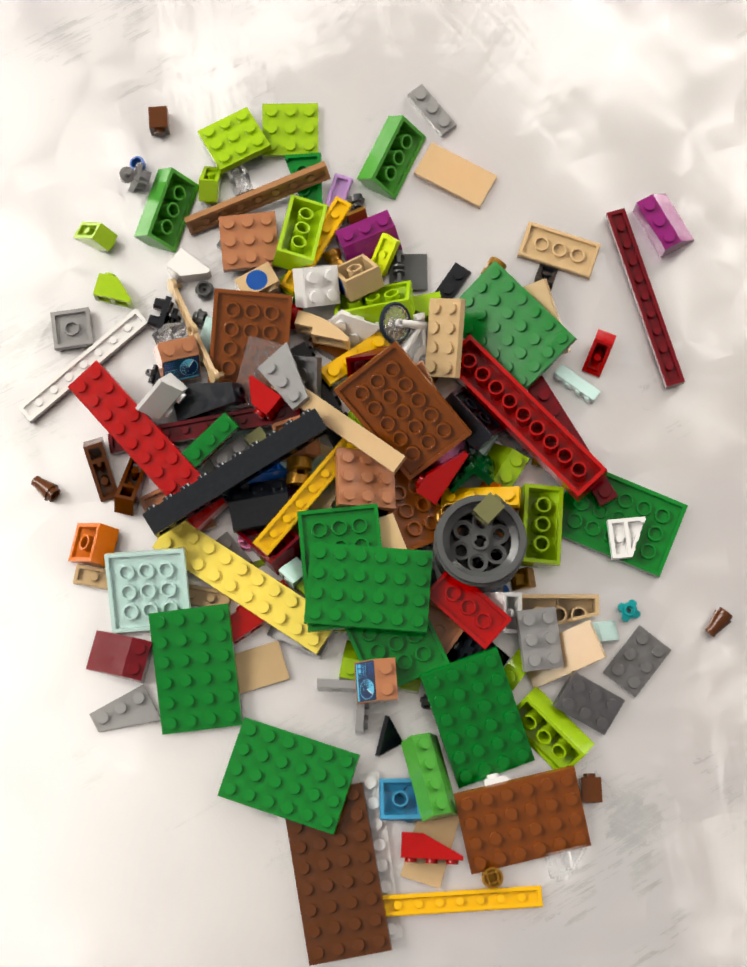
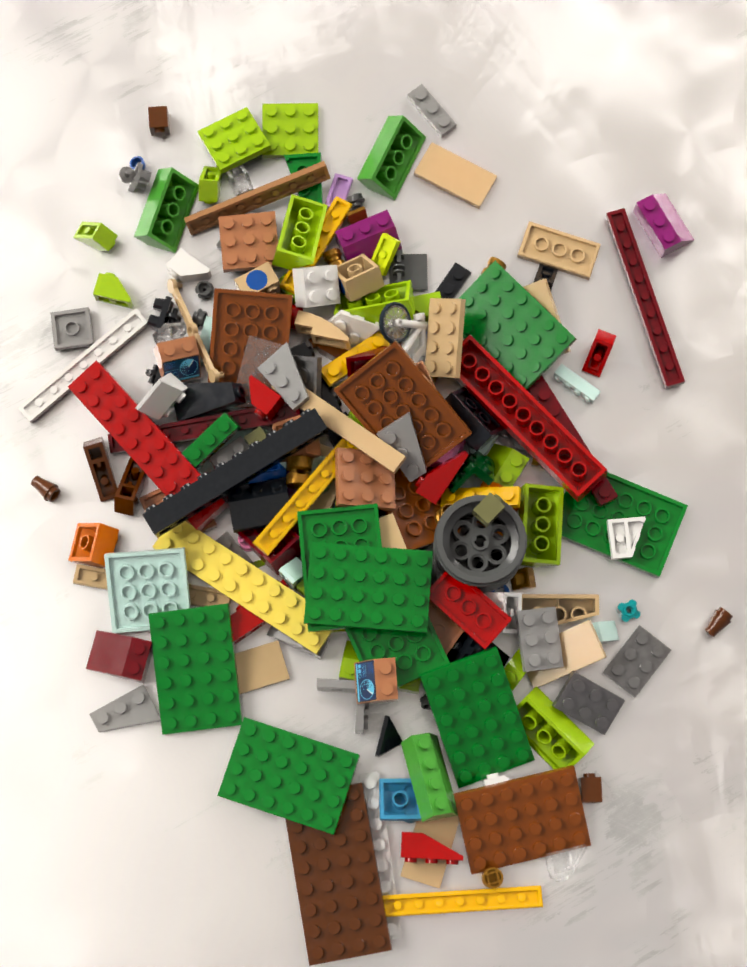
none -> light grey wing [376,412,427,482]

